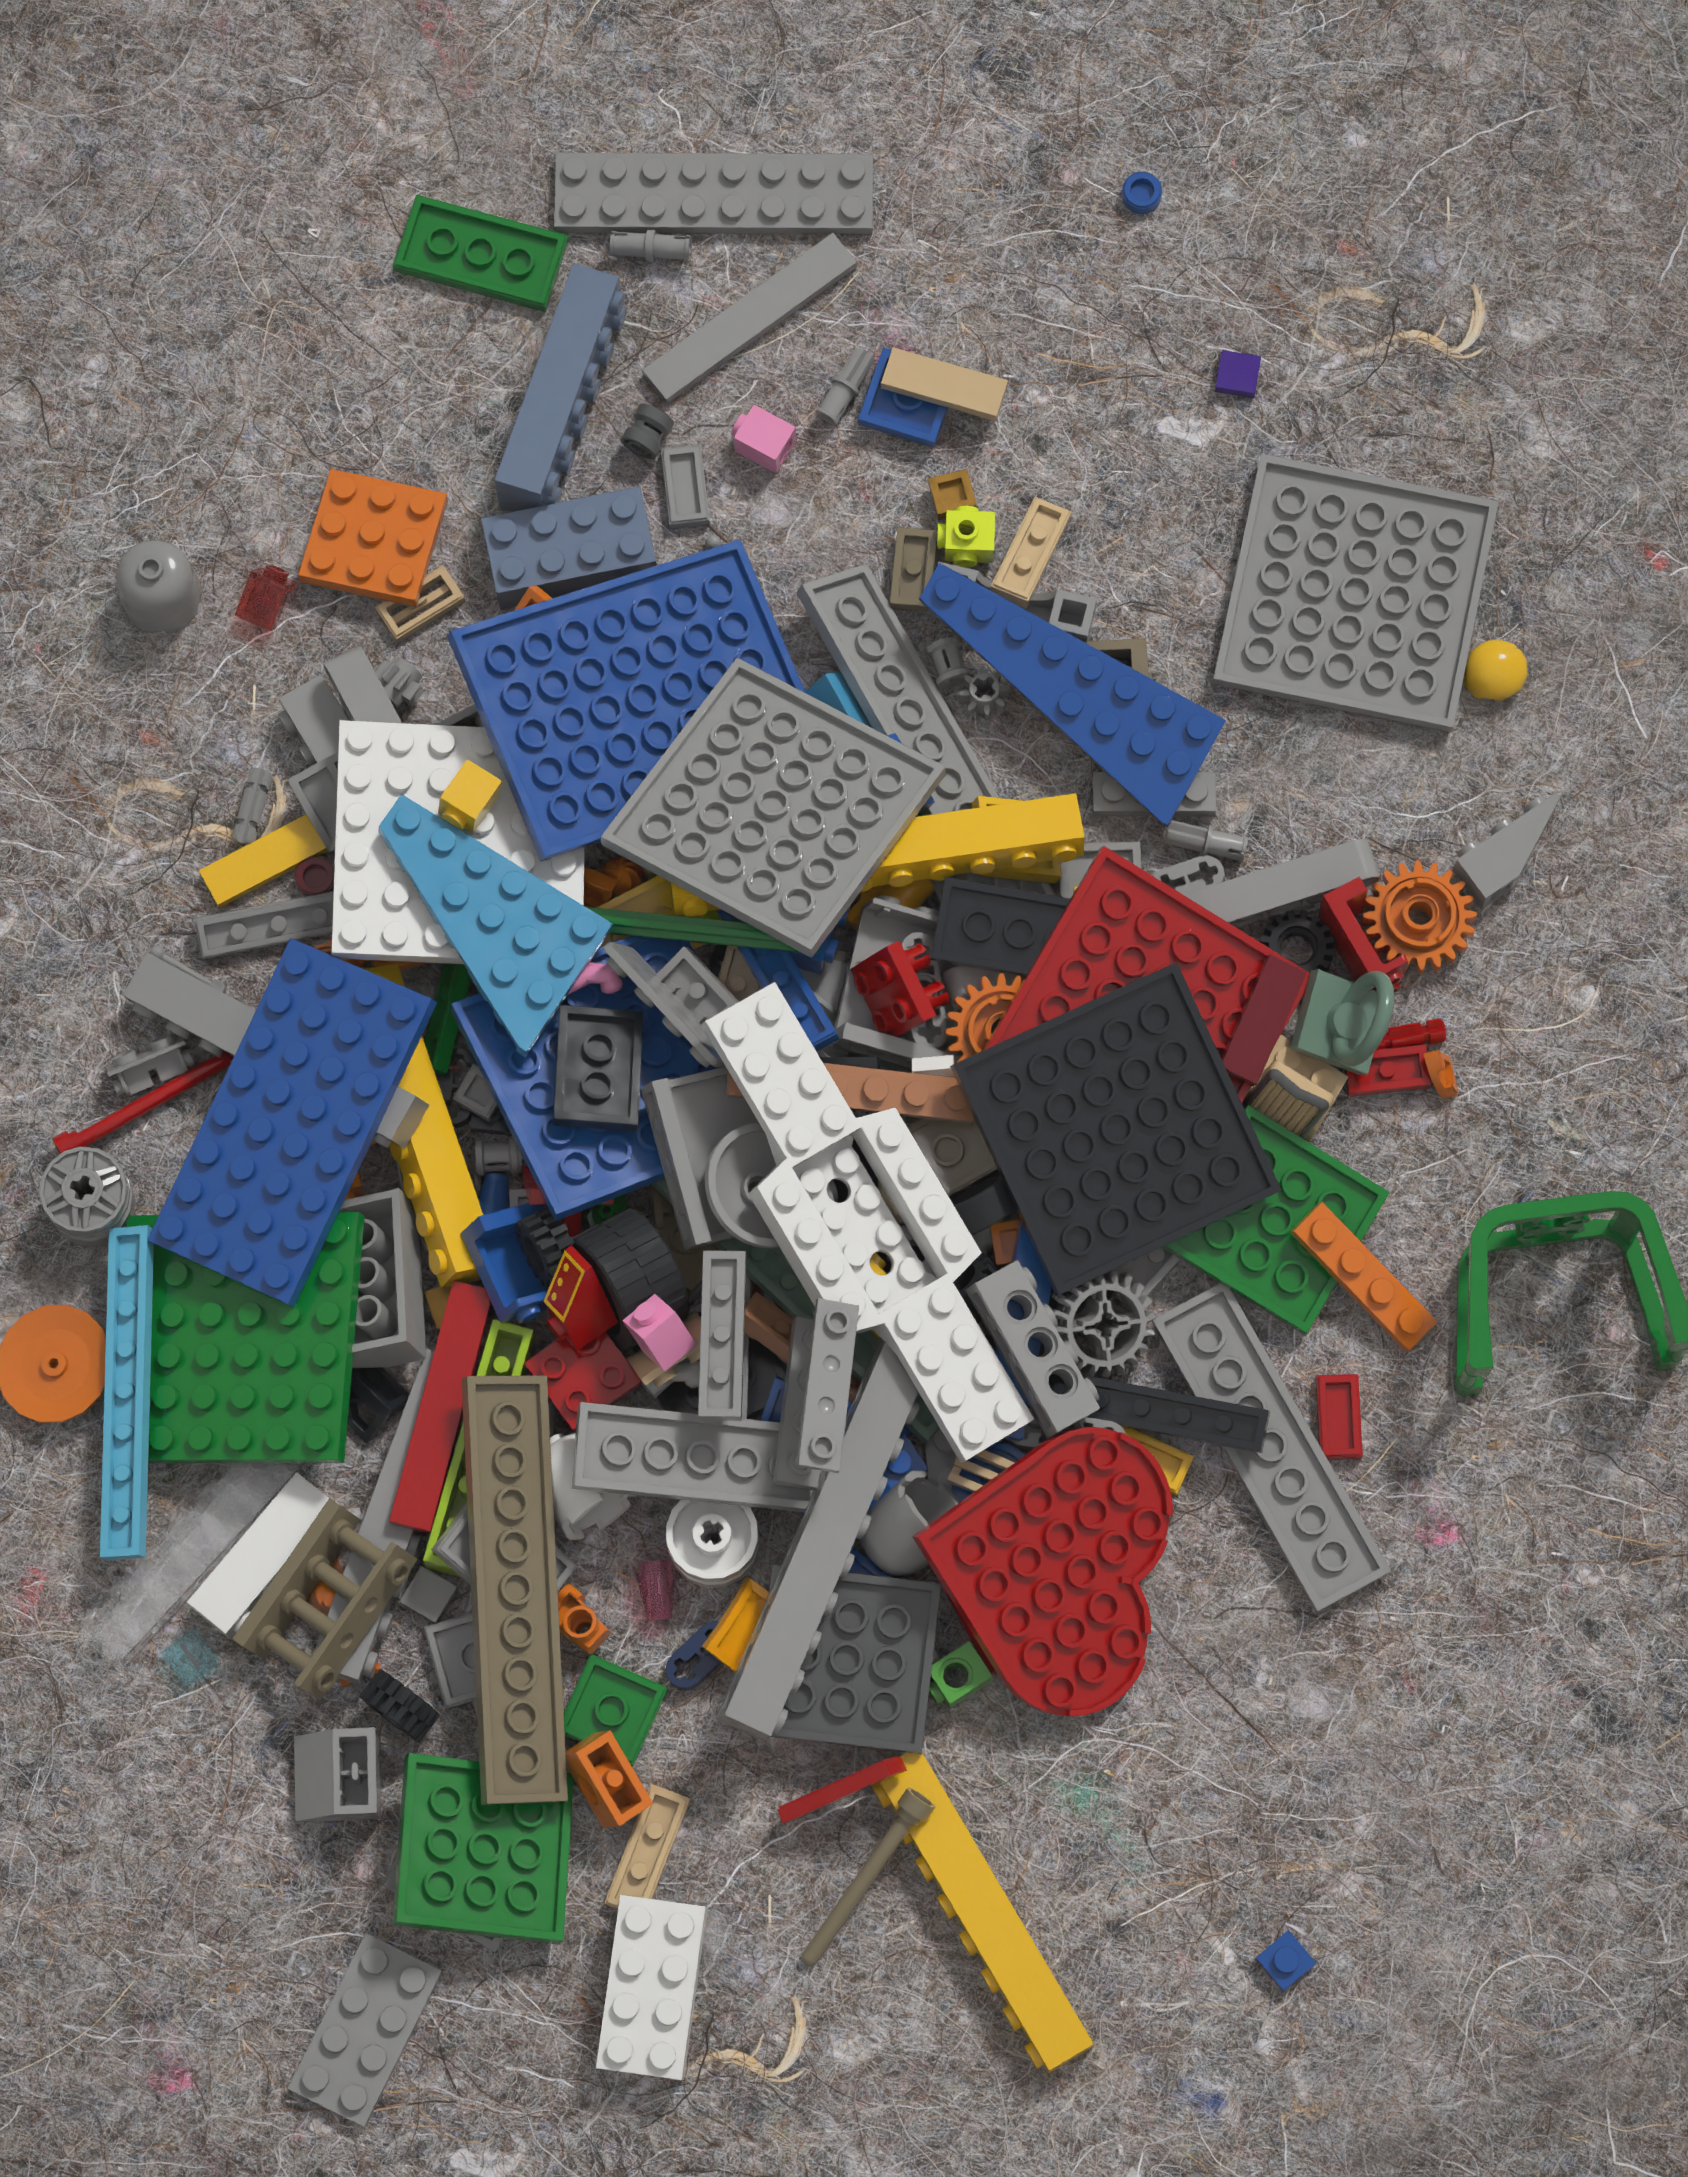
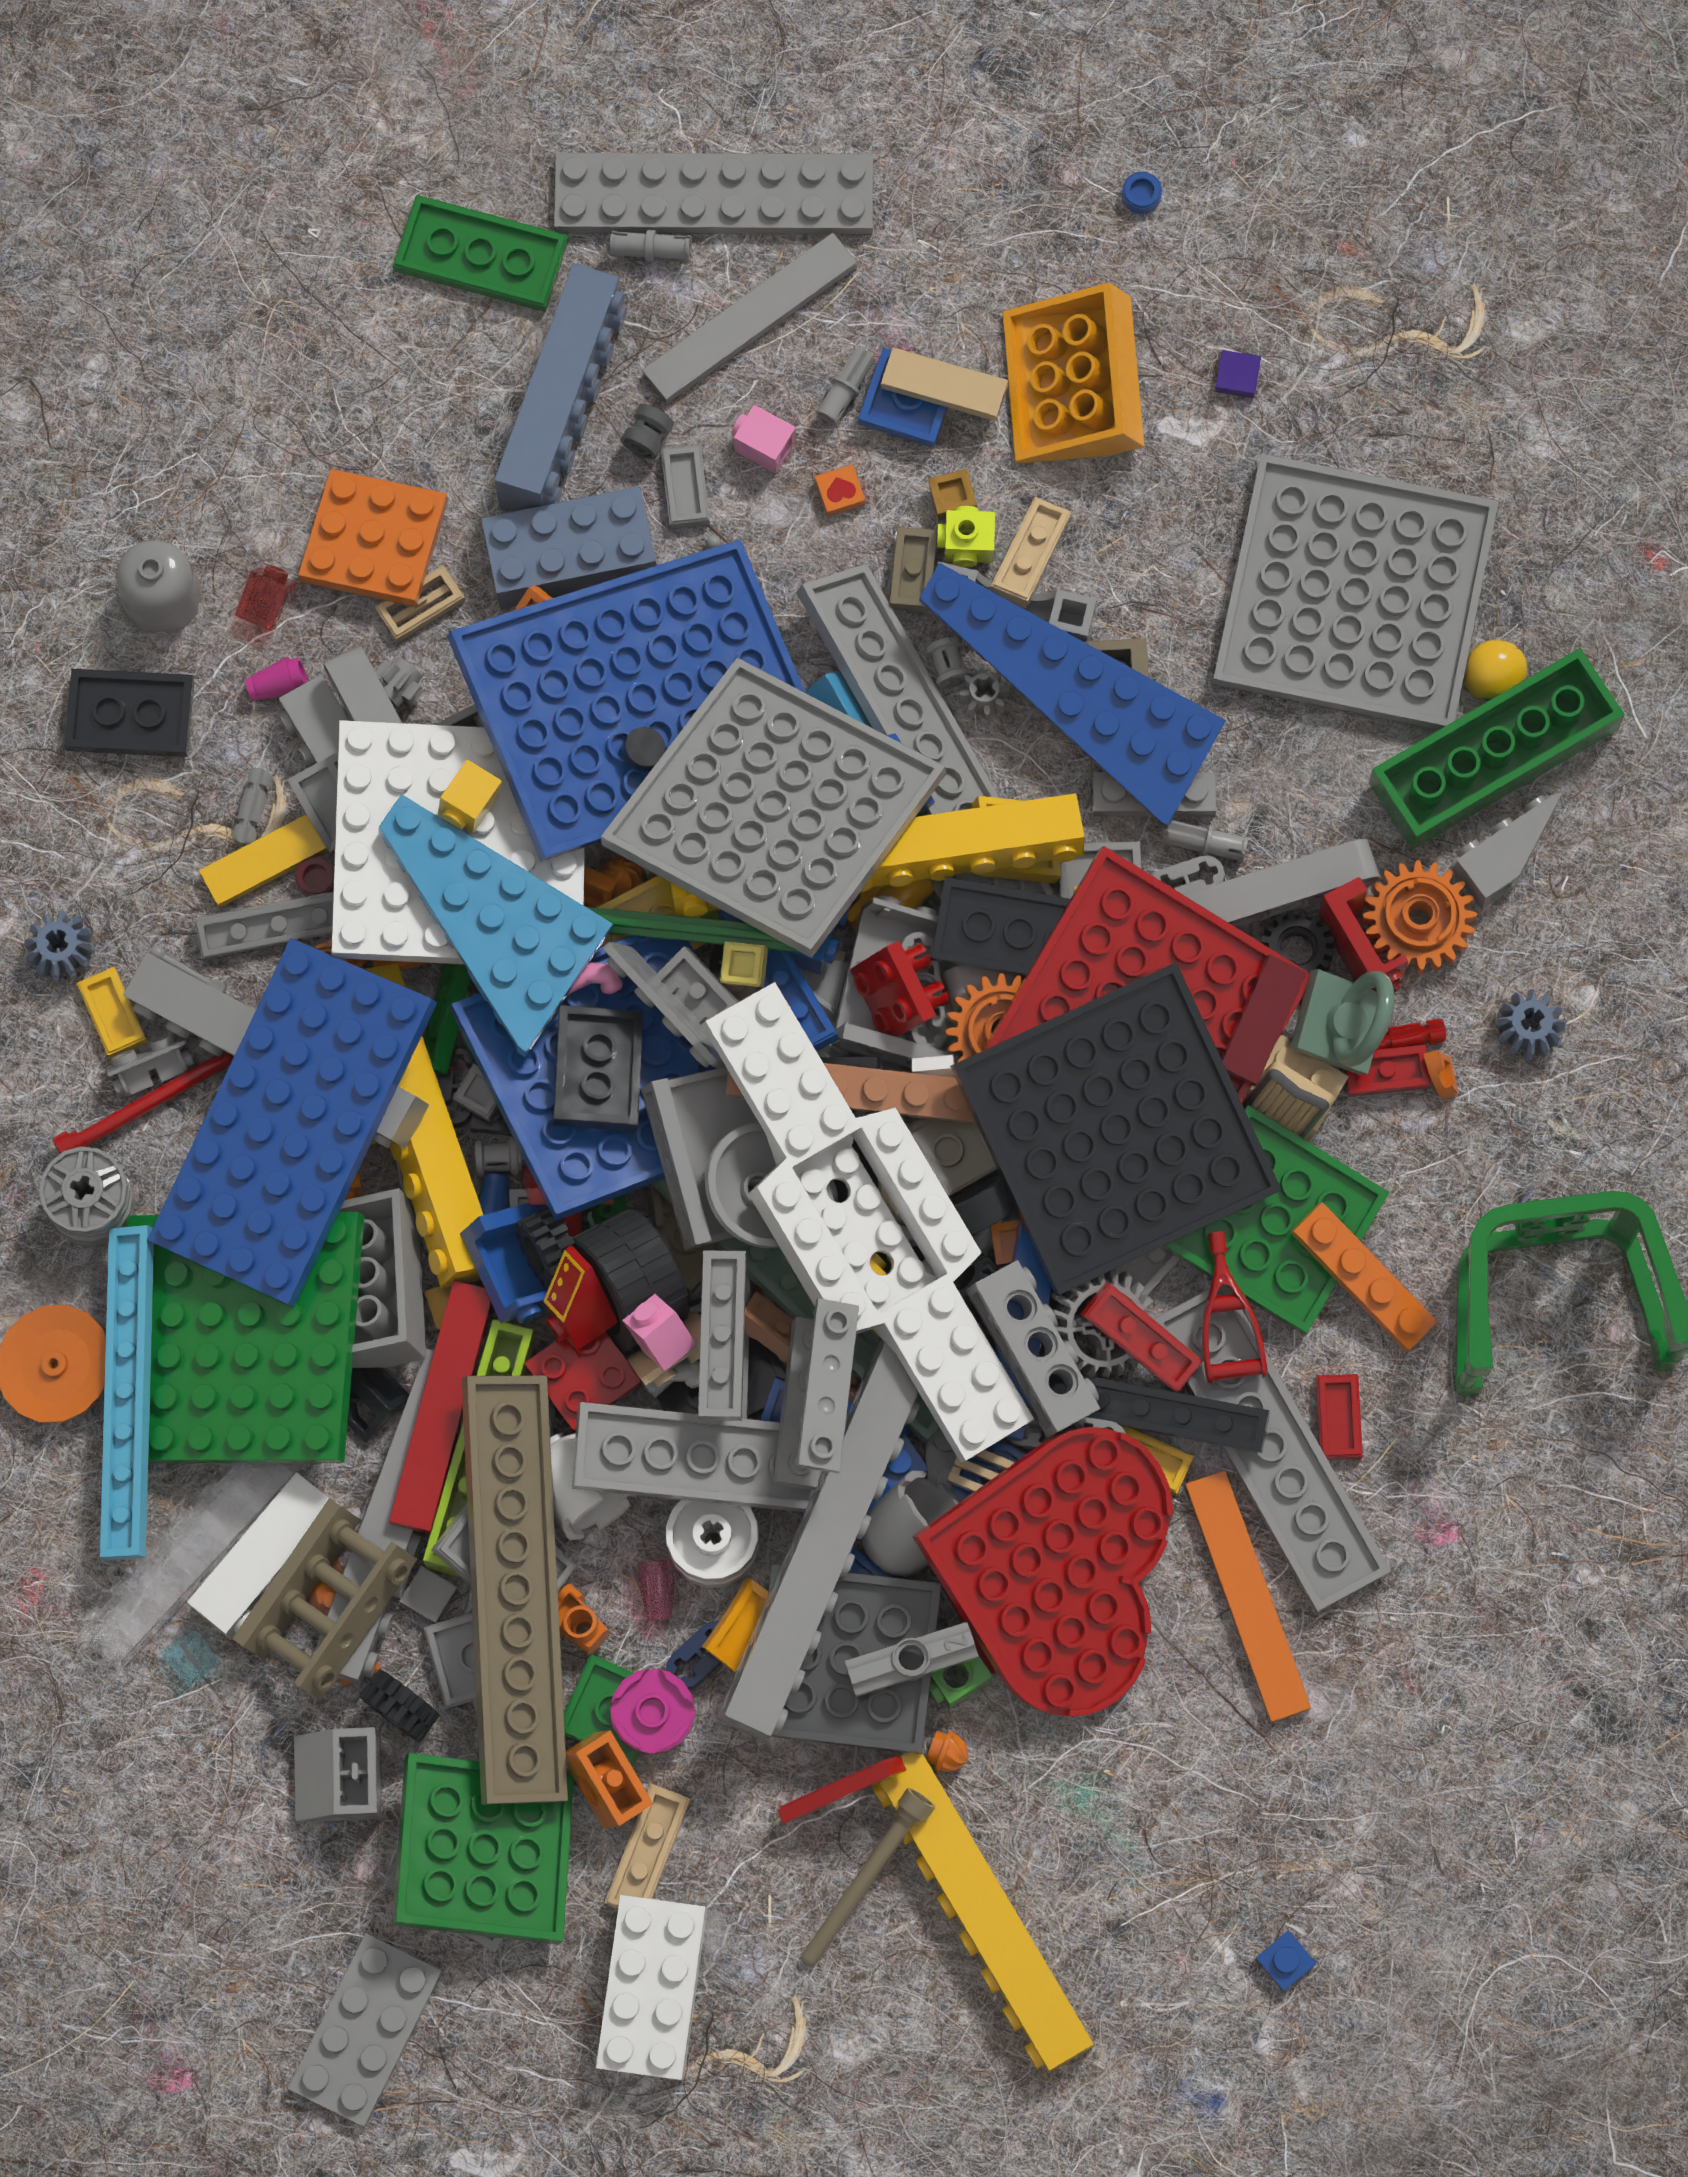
none -> sand blue gear [24,911,95,982]
none -> black plate [64,669,195,757]
none -> yellow tile [77,967,148,1059]
none -> dark pink cone [245,656,308,701]
none -> dark pink tile [610,1669,696,1755]
none -> black tile [622,727,665,771]
none -> light yellow tile [720,942,768,988]
none -> orange tile [815,464,865,517]
none -> light grey piece [845,1622,978,1697]
none -> orange plate [926,1730,968,1772]
none -> light orange slope [1003,282,1144,464]
none -> red tile [1080,1282,1203,1393]
none -> orange tile [1185,1470,1311,1724]
none -> red piece [1202,1232,1268,1385]
none -> green brick [1369,648,1625,850]
none -> sand blue gear [1495,989,1566,1061]

